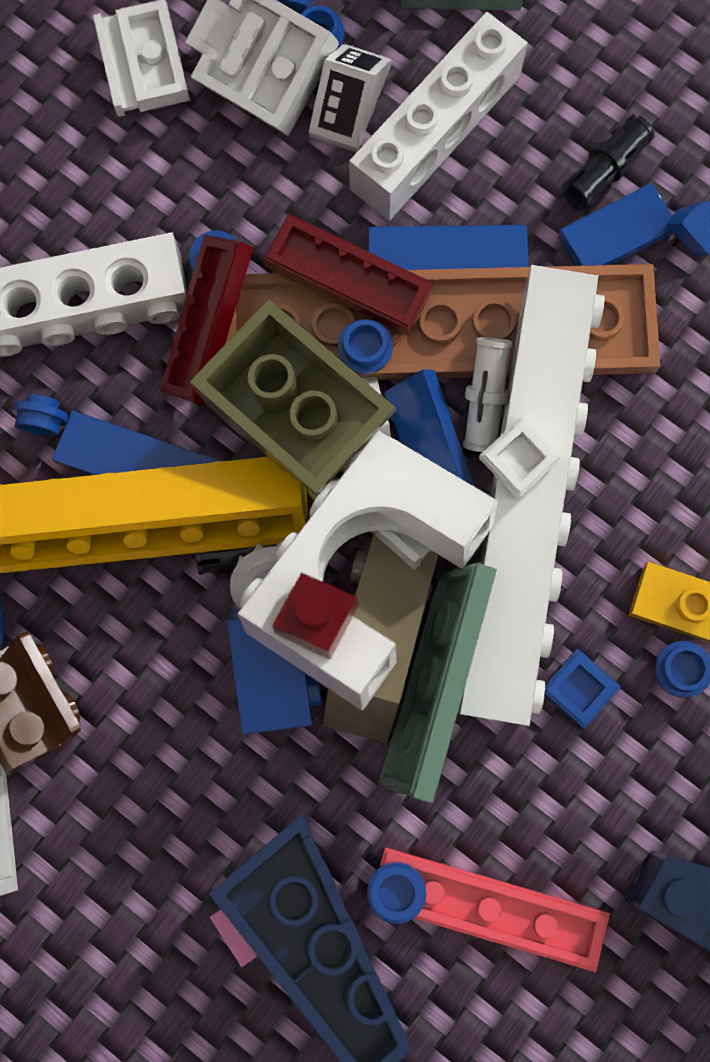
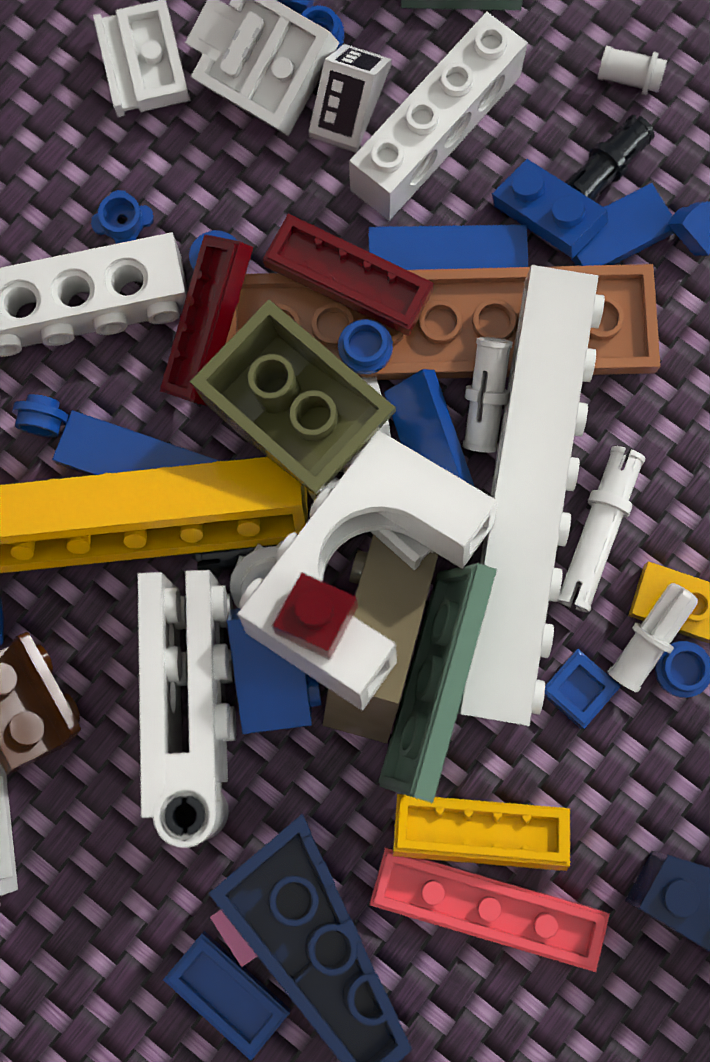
blue tile [367,861,426,924] -> none
white tile [479,416,562,500] -> none
none -> blue plate [91,190,154,244]
none -> white hinge [138,570,236,848]
none -> blue tile [163,931,291,1061]
none -> yellow plate [393,794,570,871]
none -> blue plate [492,159,608,259]
none -> white pin [557,446,646,613]
none -> white pin [598,46,667,95]
none -> white axle [608,583,698,692]

